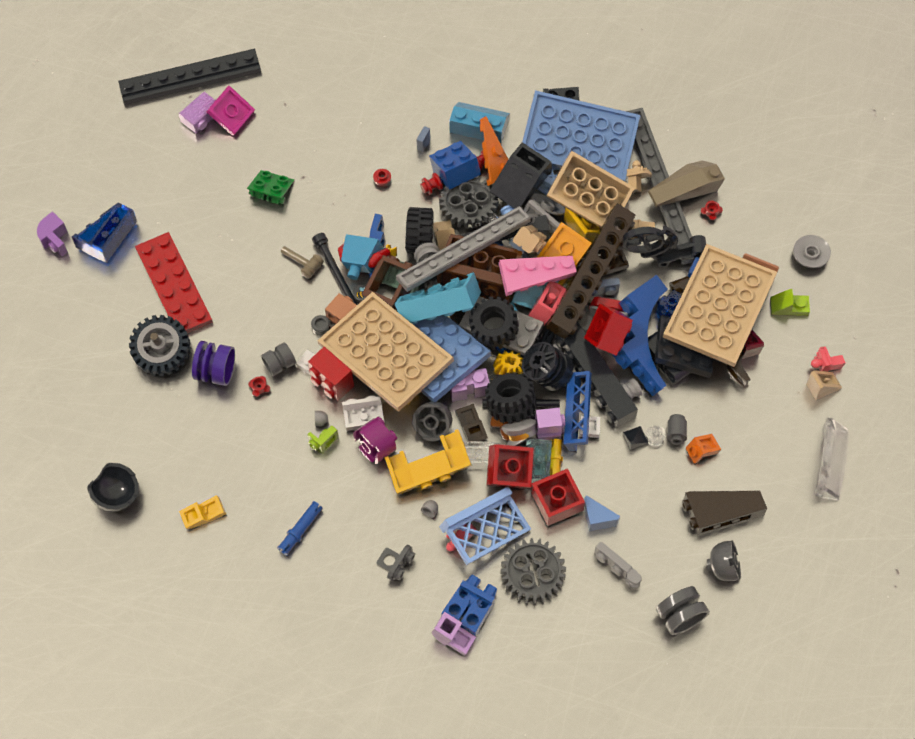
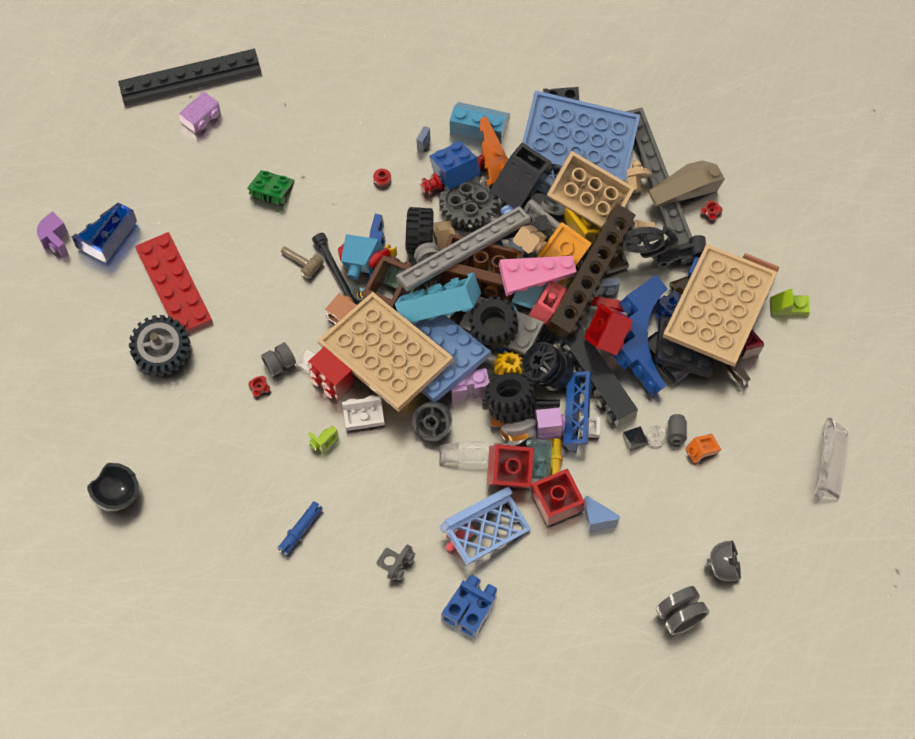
yellow slope [179,495,226,529] -> none
dark purple wheel [192,341,235,386] -> none
dark pink tile [206,86,255,136] -> none
dark grey tile [311,315,330,335] -> none
light grey hinge [315,411,328,426] -> none
magenta brick [353,416,397,464] -> none
yellow bracket [384,429,472,495] -> none
light grey hinge [421,500,438,518] -> none
lavender brick [432,612,476,656] -> none
dark brown slope [455,404,488,445] -> none
dark grey gear [500,538,566,603] -> none
light grey hinge [594,542,642,589] -> none
light grey wheel [621,378,642,400] -> none
dark brown slope [682,491,767,535] -> none
light grey dish [793,235,831,268] -> none
tan slope [806,370,842,400] -> none
coral piece [811,346,846,372] -> none

